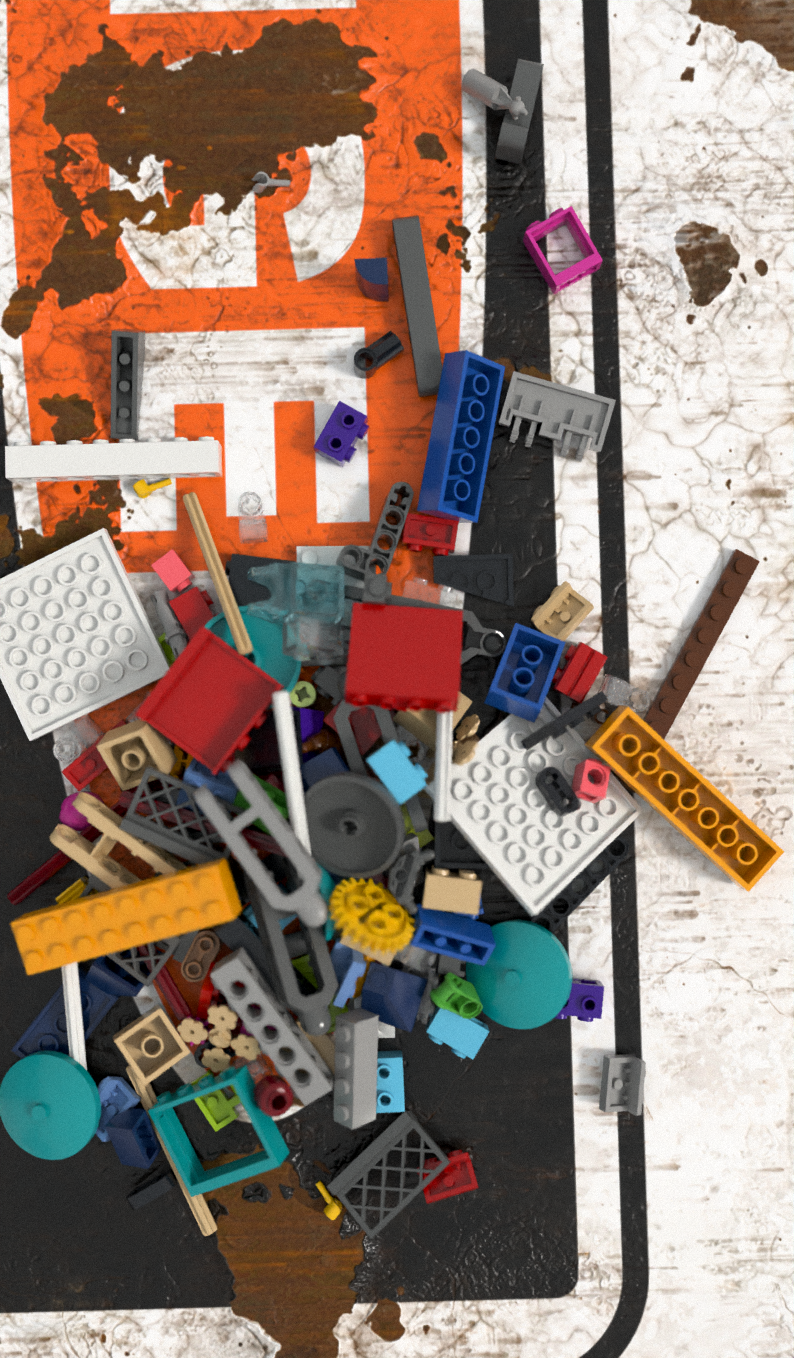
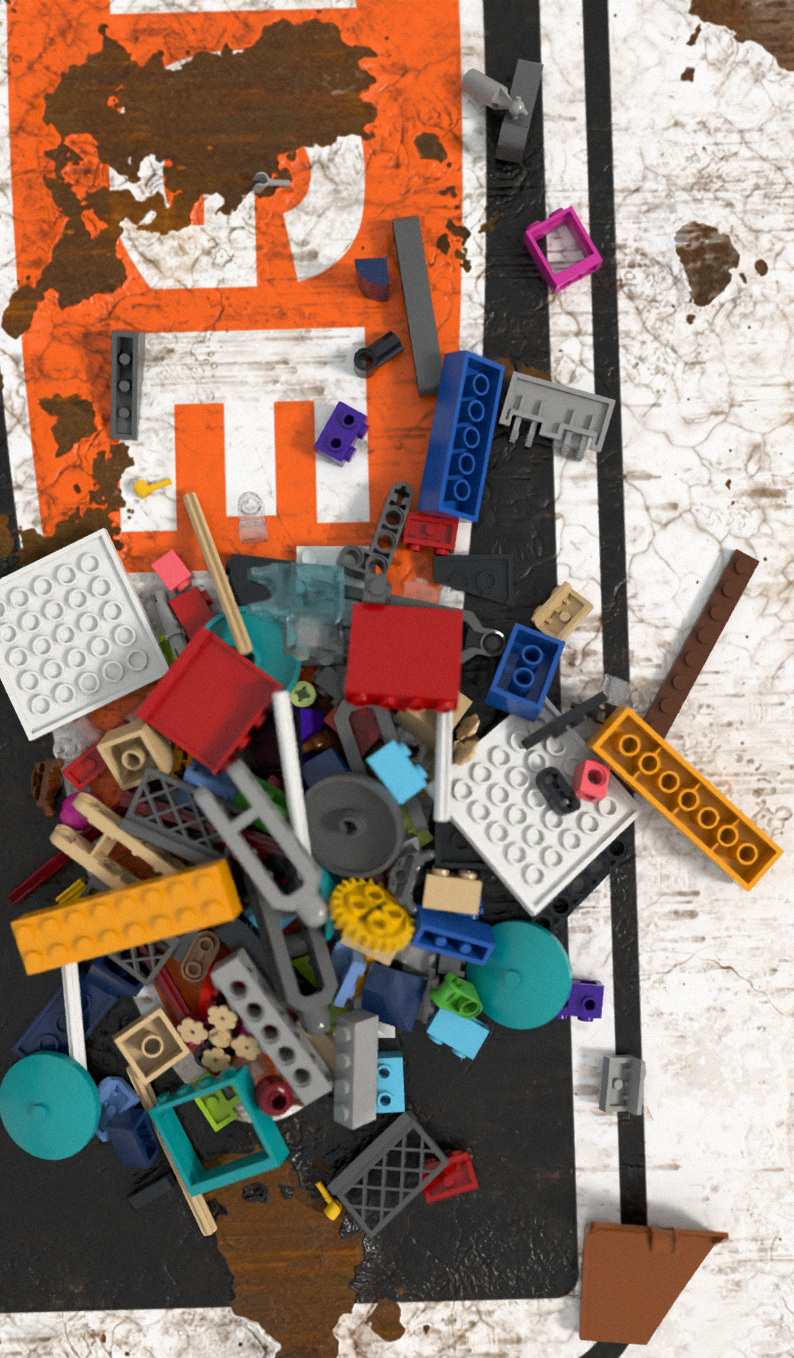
white brick [5,436,222,483] -> none
red brick [551,642,608,704] -> none
none -> reddish brown piece [31,758,64,818]
none -> dark orange panel [579,1222,729,1345]

